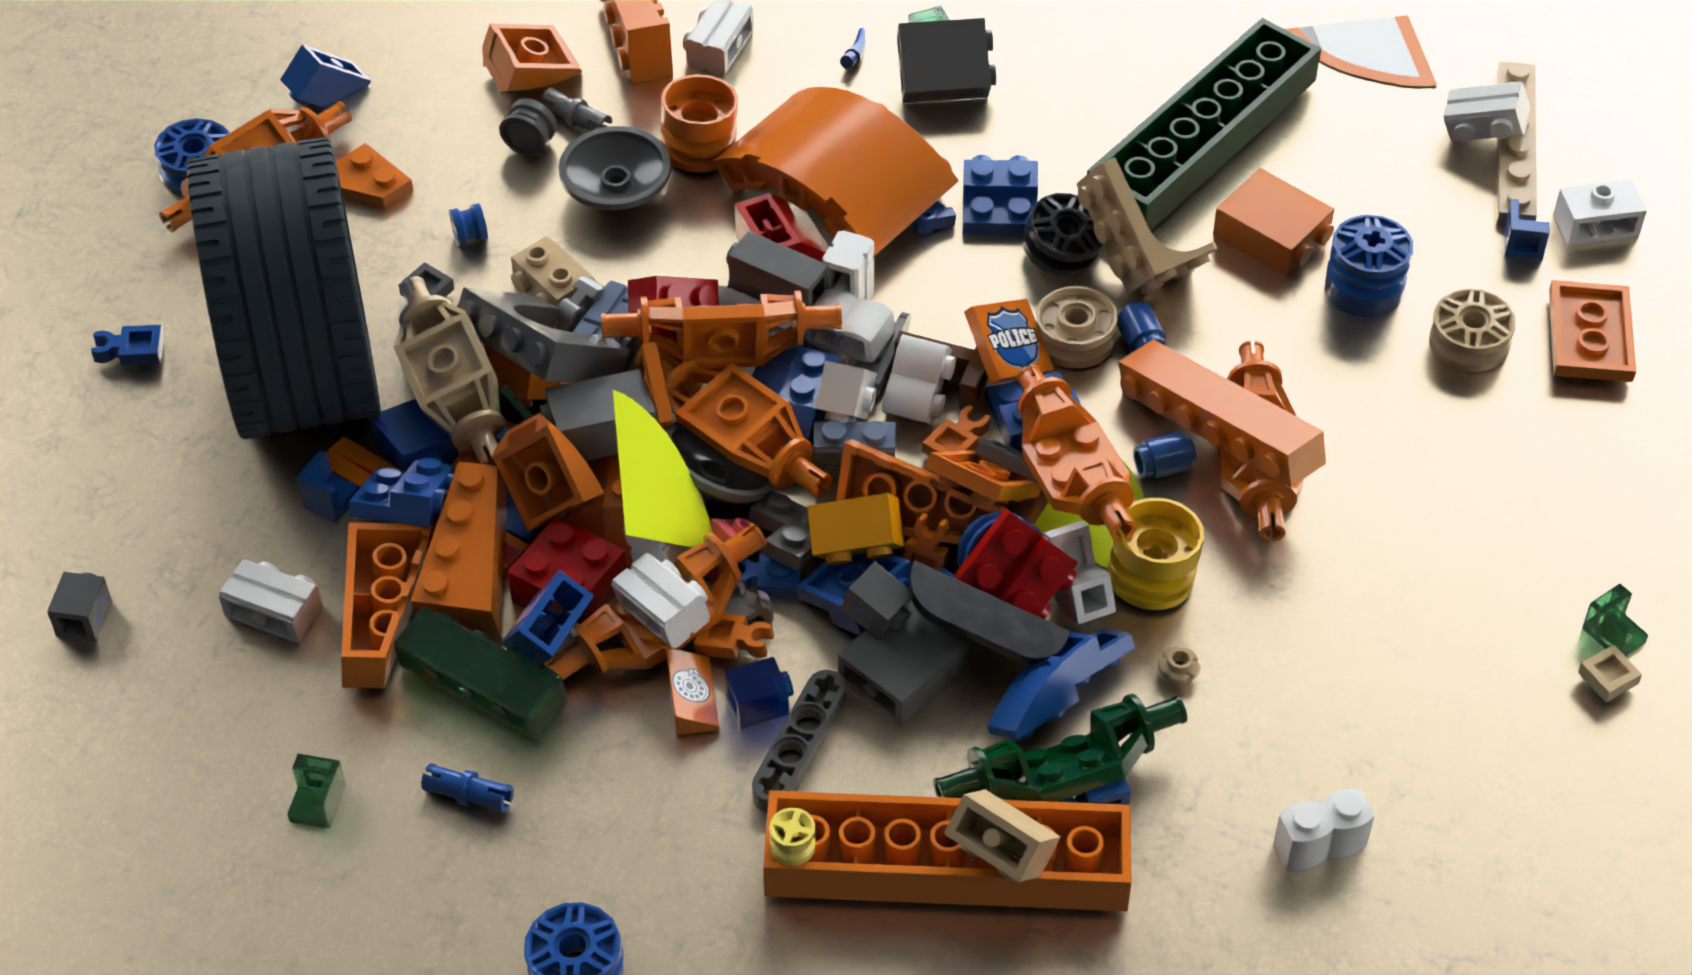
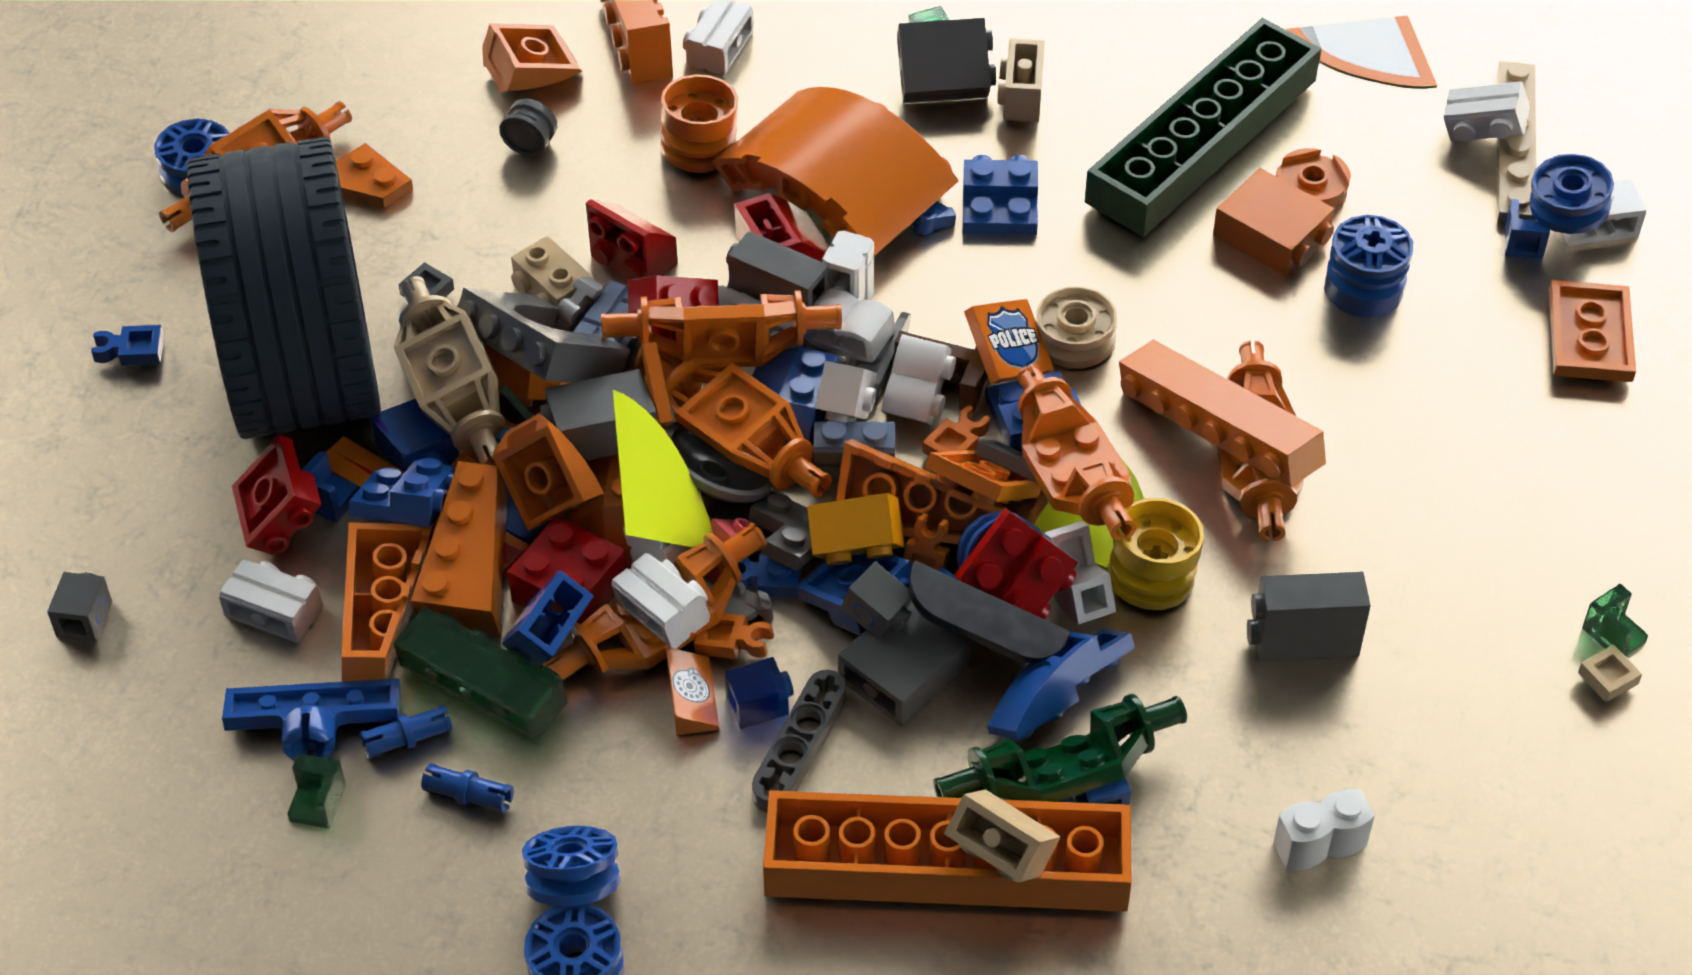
blue slope [280,44,371,108] -> none
blue wheel [449,203,488,246] -> none
light grey pin [541,88,613,131] -> none
dark grey dish [559,126,671,211] -> none
light yellow wheel [769,807,816,866] -> none
helmet [840,28,866,69] -> none
black wheel [1022,193,1103,277] -> none
tan bracket [1076,157,1218,294] -> none
blue brick [1117,302,1166,353] -> none
blue brick [1133,431,1196,480] -> none
tan plate [1158,647,1201,687] -> none
tan wheel [1429,288,1516,372] -> none
none -> blue plate [222,678,401,765]
none -> red plate [231,435,322,555]
none -> blue pin [360,705,452,759]
none -> blue wheel [522,826,621,907]
none -> red slope [586,199,678,280]
none -> tan brick [997,38,1045,122]
none -> dark grey brick [1247,571,1371,662]
none -> orange plate [1276,148,1351,207]
none -> blue wheel [1529,153,1614,234]

